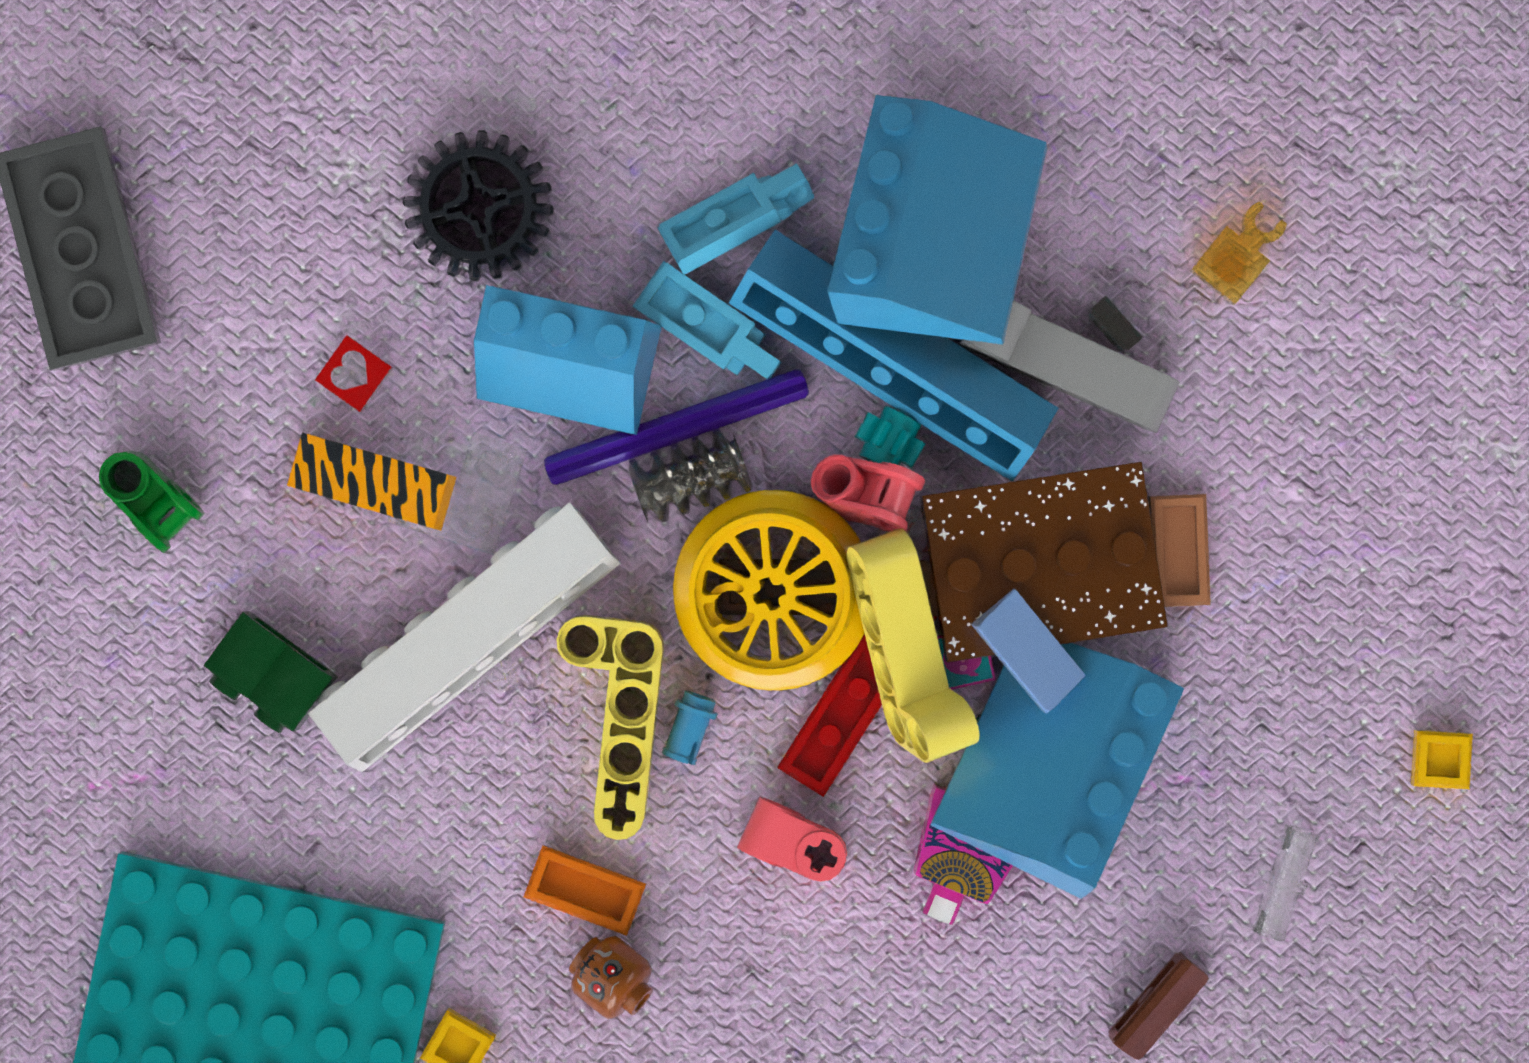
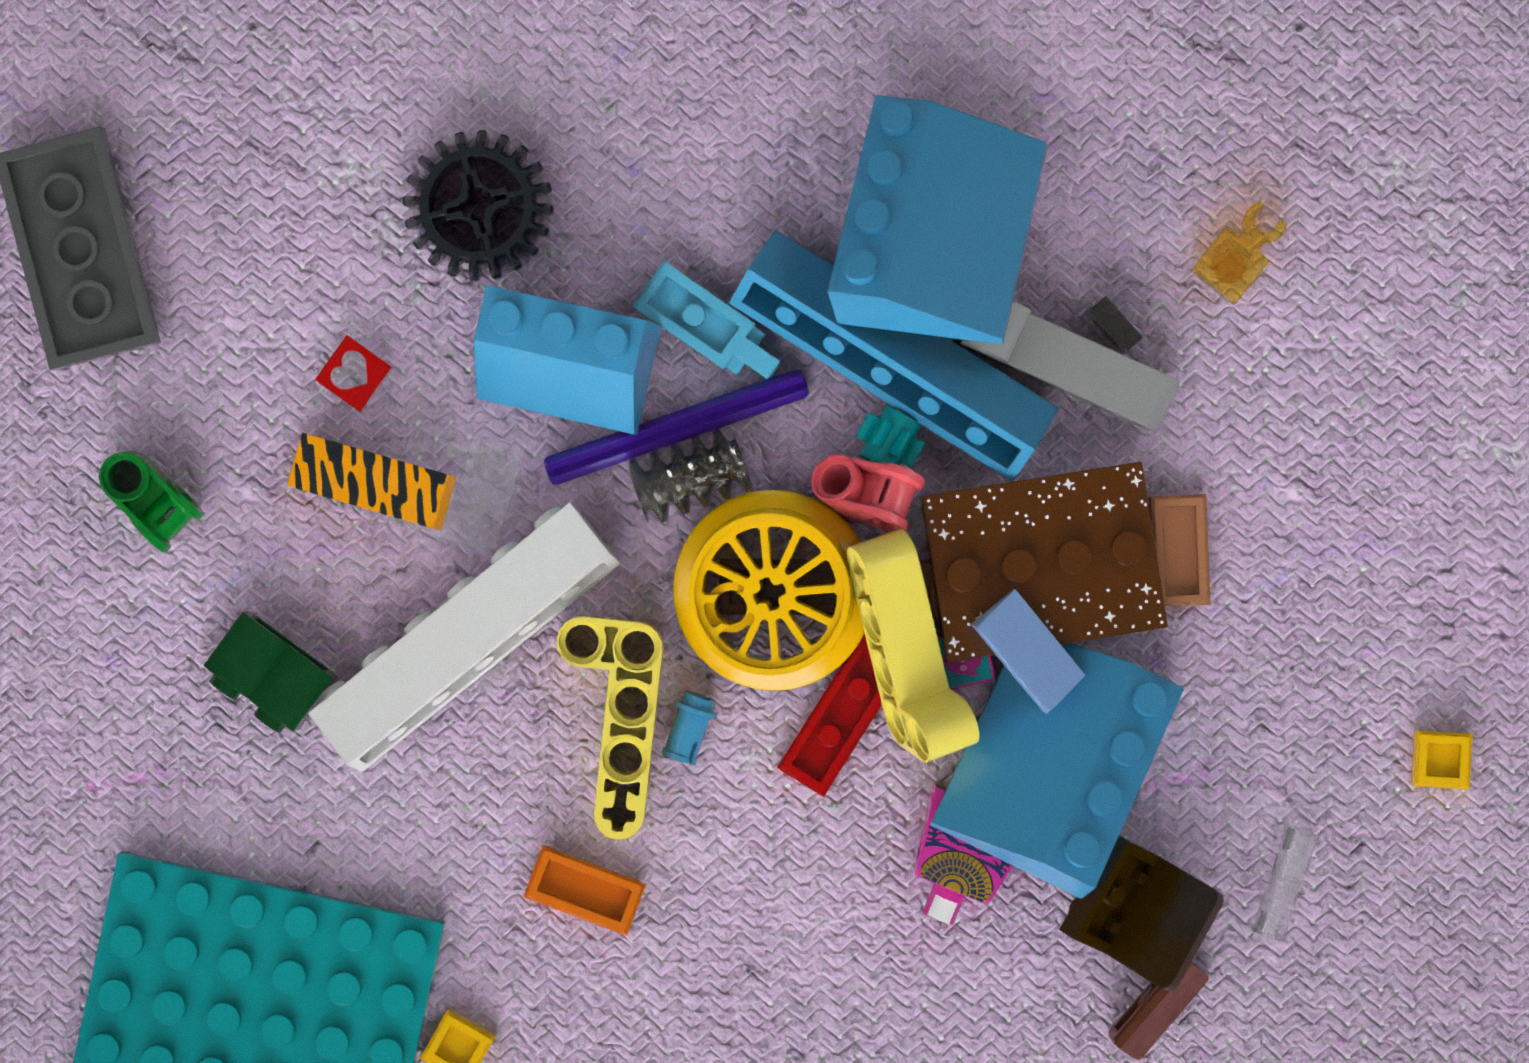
dark orange head [568,936,653,1019] -> none
medium azure hinge [657,163,815,275] -> none
coral piece [737,796,847,882] -> none
none -> dark brown bracket [1059,835,1224,991]

